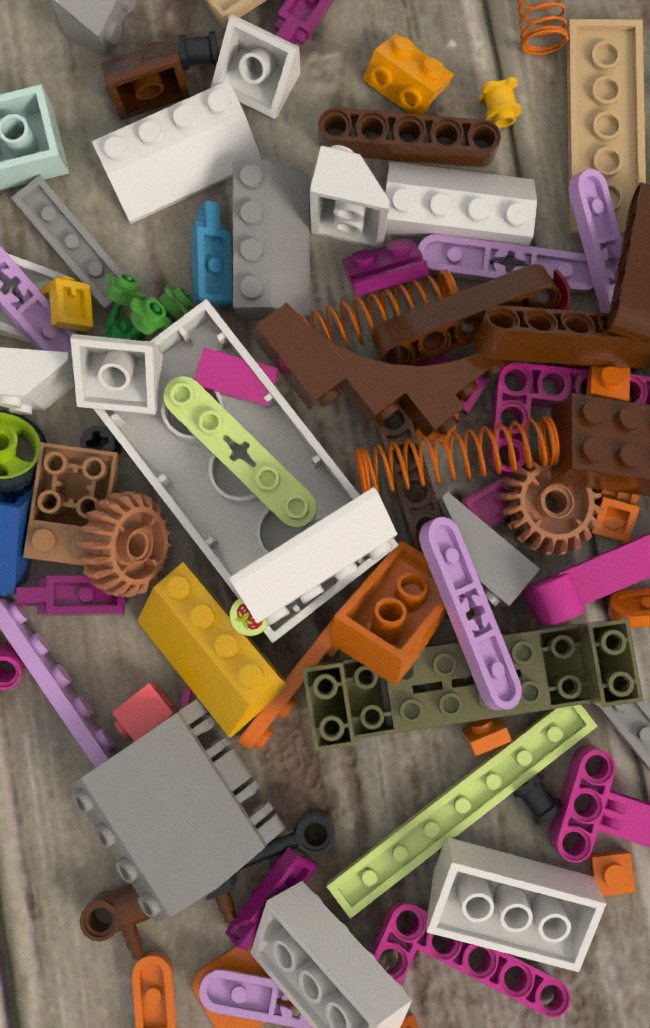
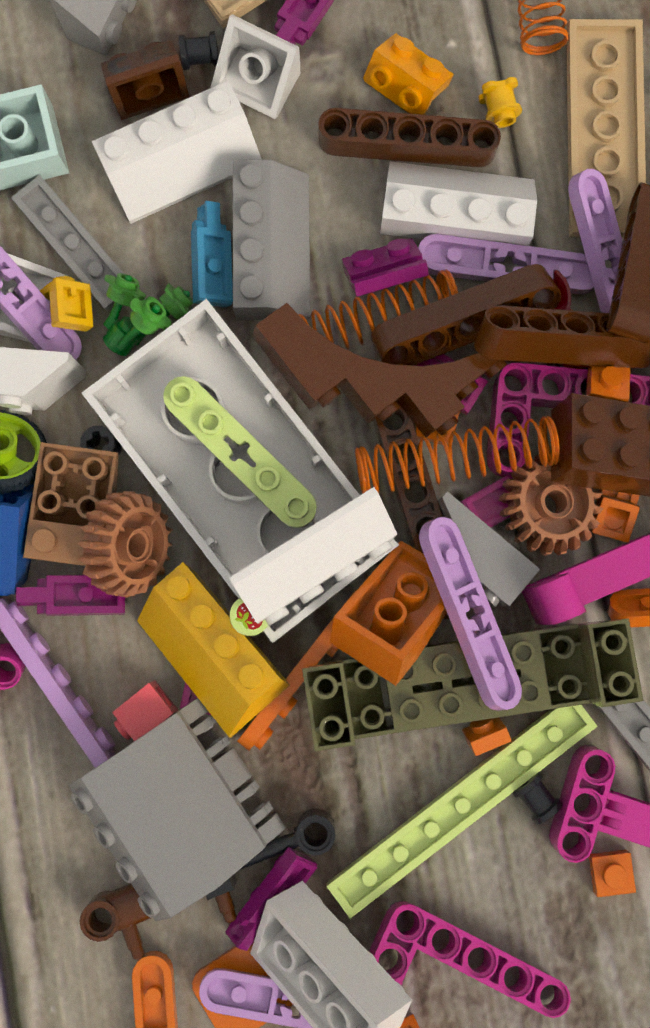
white slope [70,334,163,415] -> none
dark pink tile [194,347,279,408] -> none
white slope [310,145,390,248] -> none
white slope [426,837,607,972] -> none

